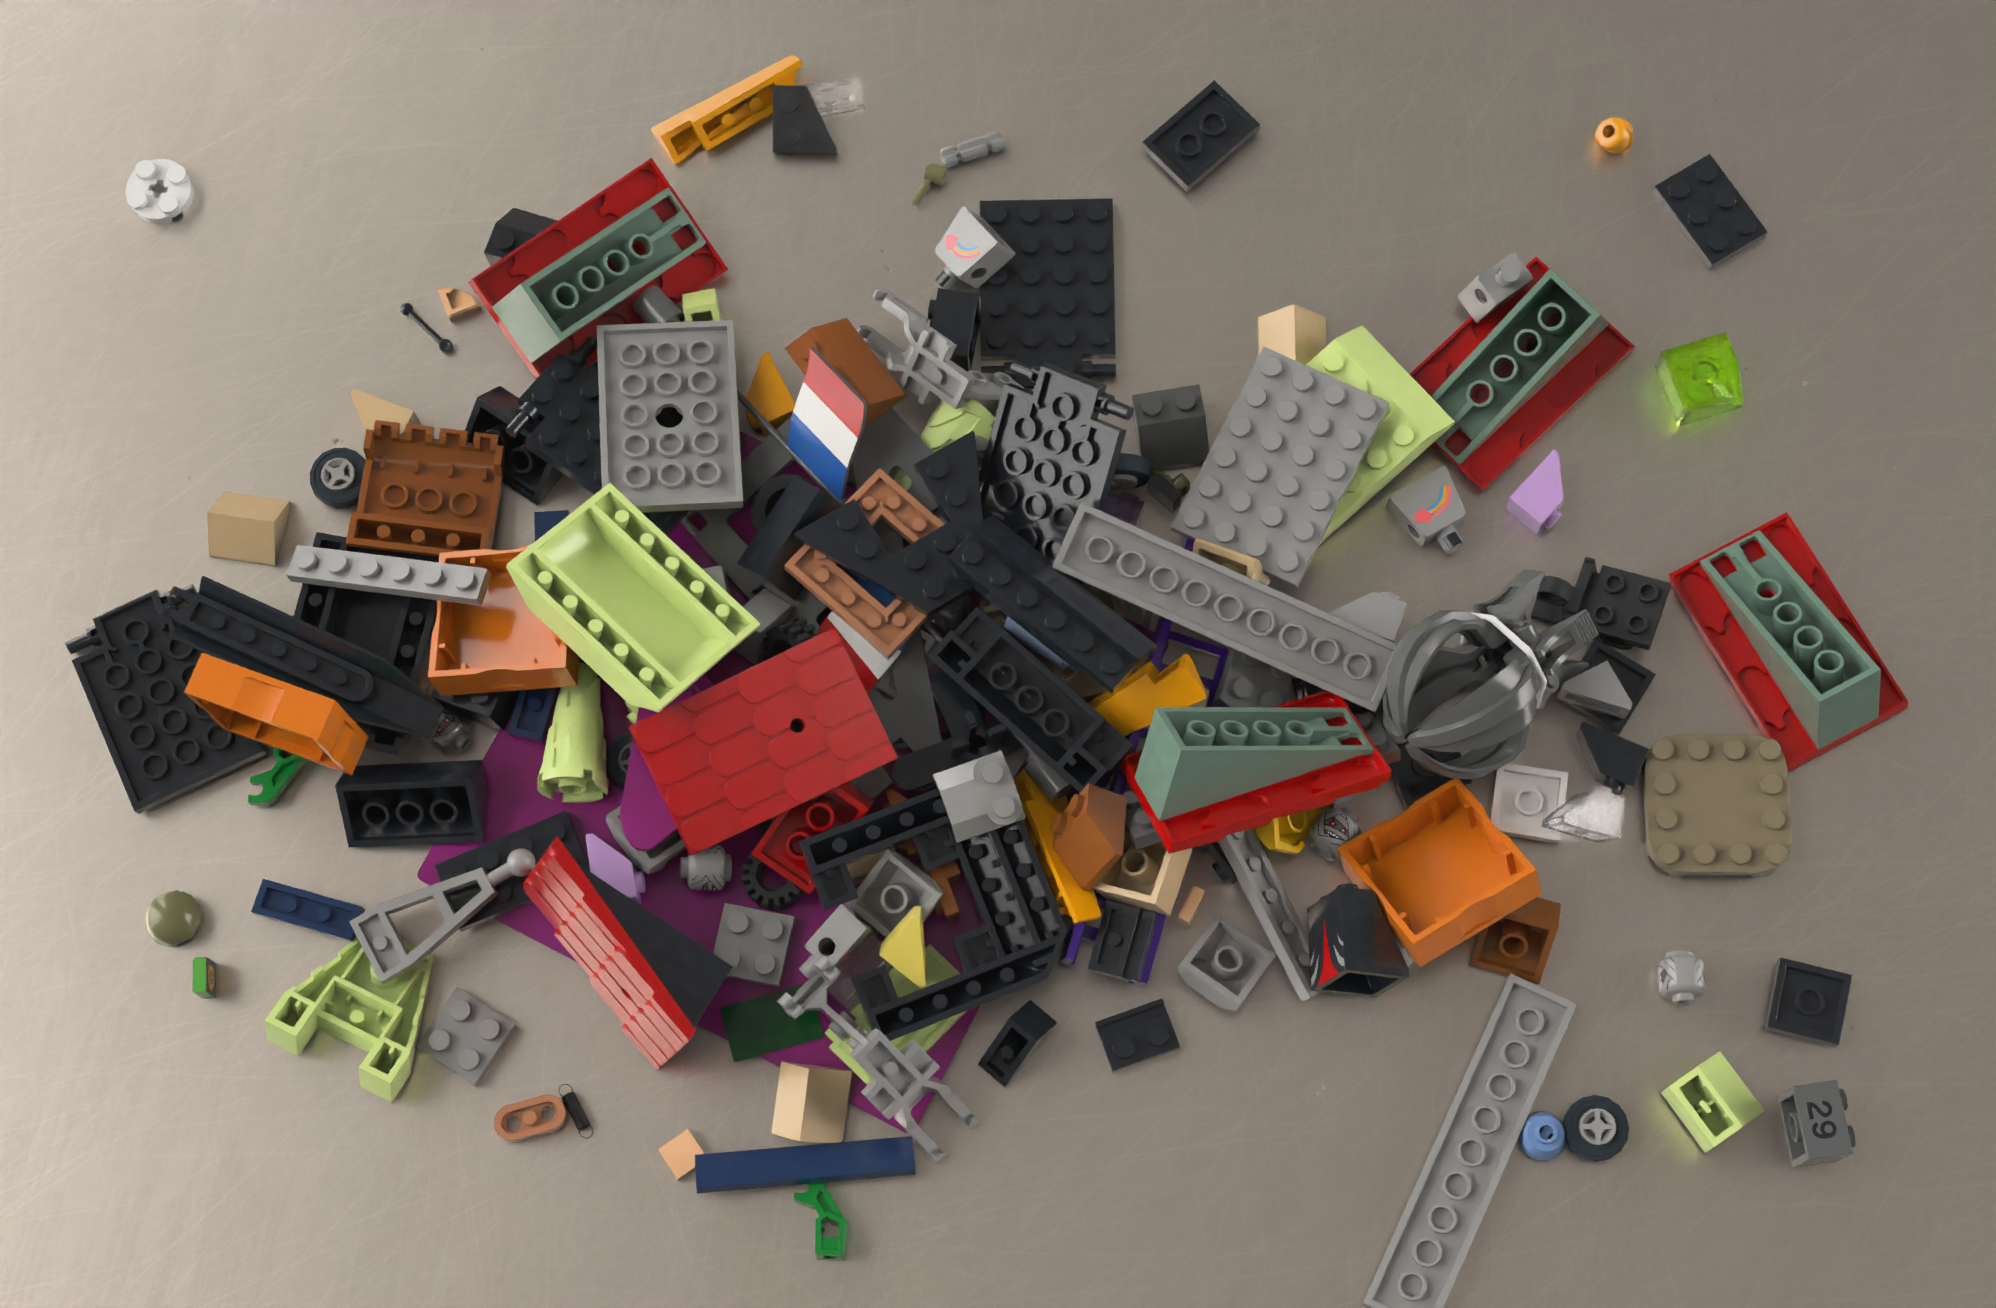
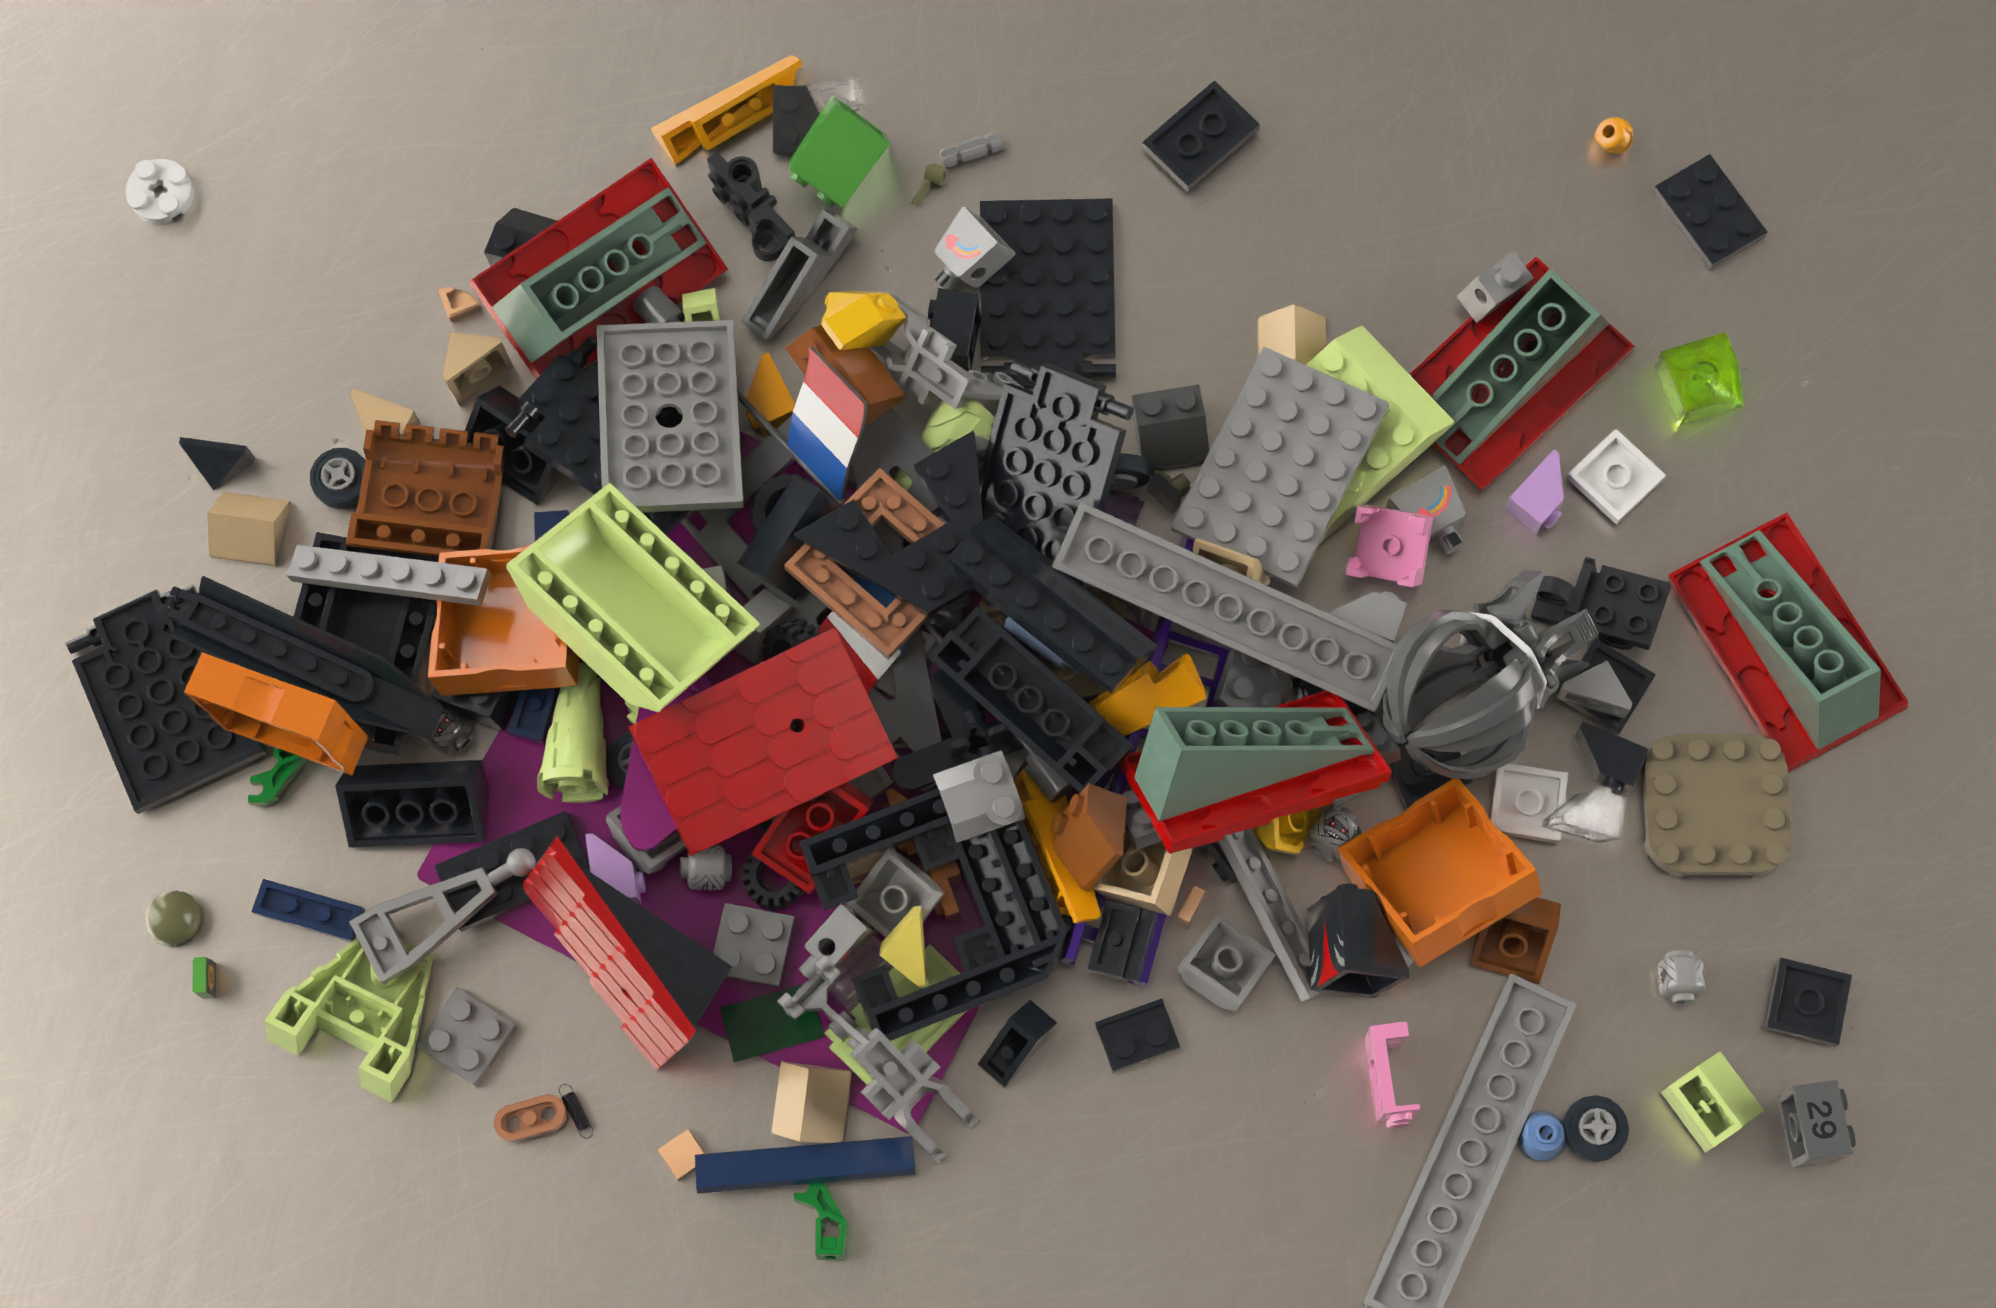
black hinge [400,303,453,354] -> none
none -> black slope [179,437,255,491]
none -> tan slope [442,332,514,406]
none -> black plate [707,151,795,262]
none -> dark grey slope [740,209,858,340]
none -> bright green slope [788,95,890,208]
none -> yellow slope [821,291,906,350]
none -> bright pink panel [1346,505,1434,587]
none -> bright pink window [1364,1021,1421,1128]
none -> white plate [1566,429,1666,525]

